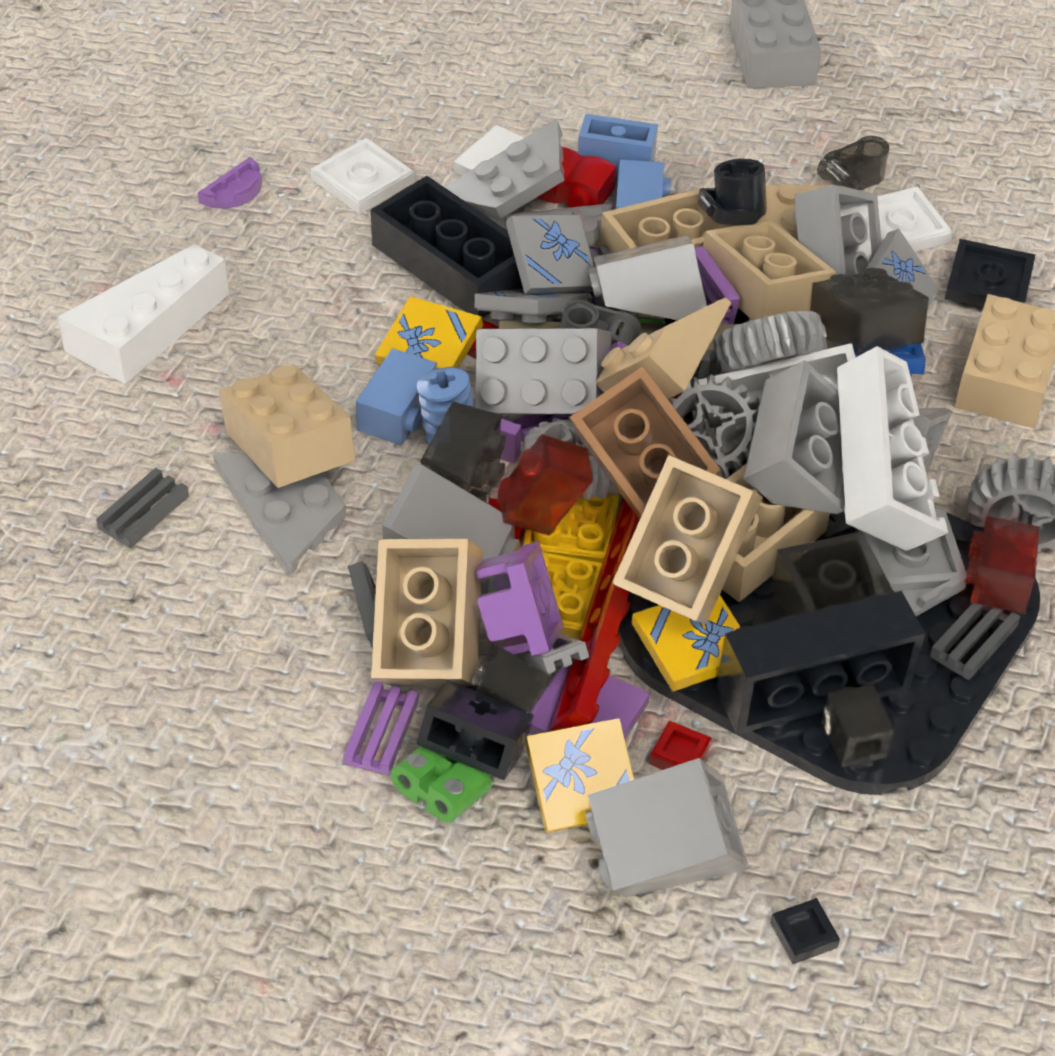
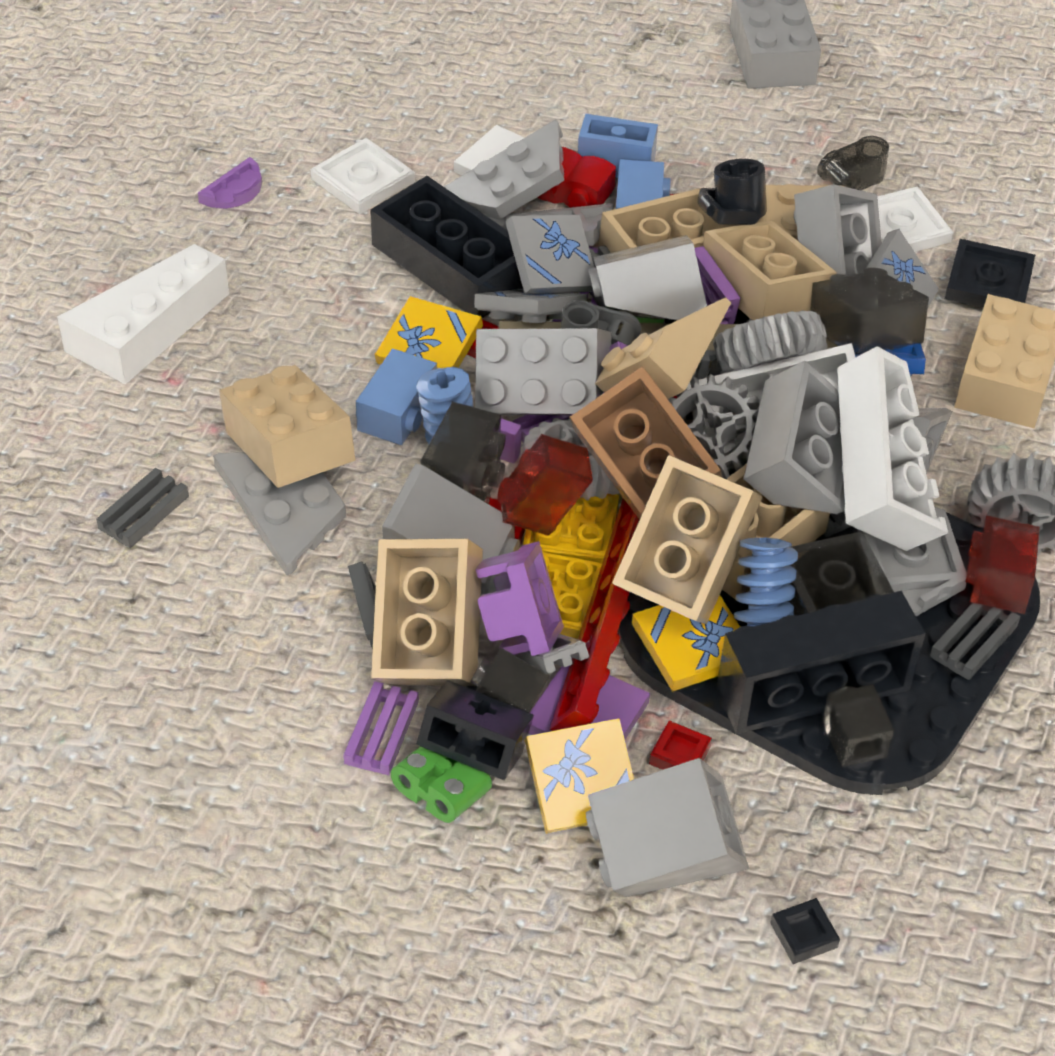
none -> medium blue piece [734,537,798,626]

